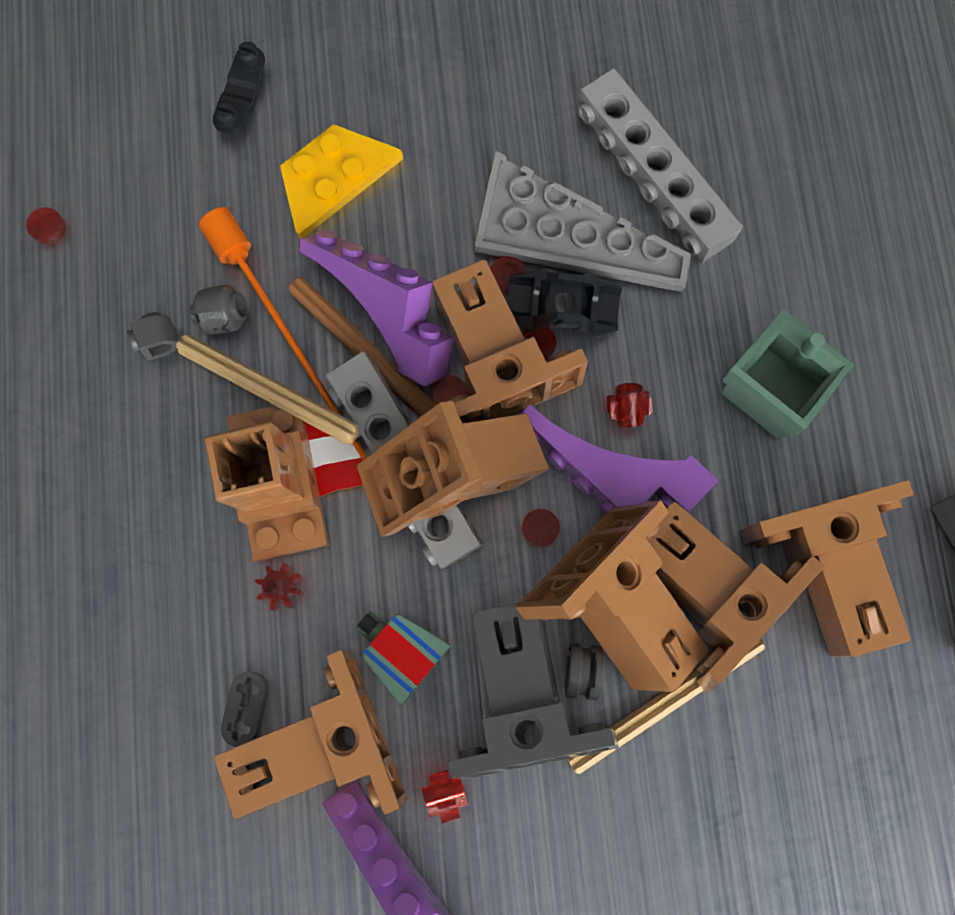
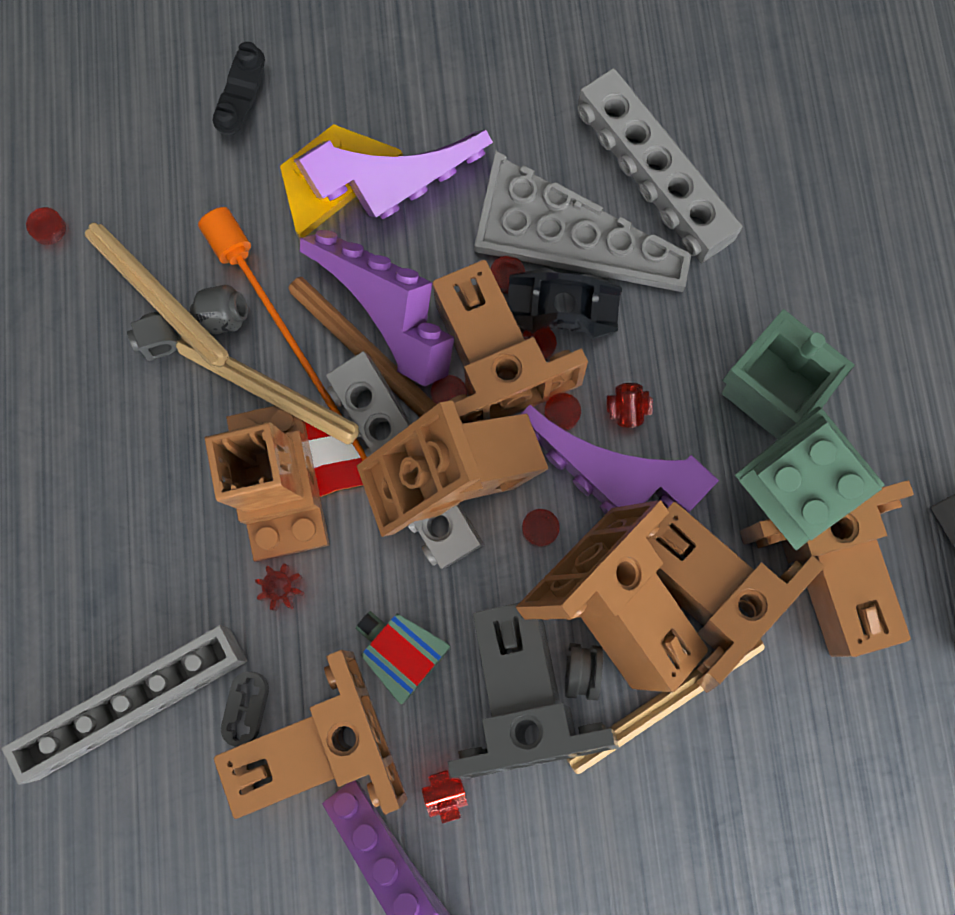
none -> light grey brick [1,625,248,785]
none -> tan axle [85,222,229,367]
none -> arch [294,130,493,219]
none -> clear red tile [544,393,581,431]
none -> sand green piece [734,406,885,551]

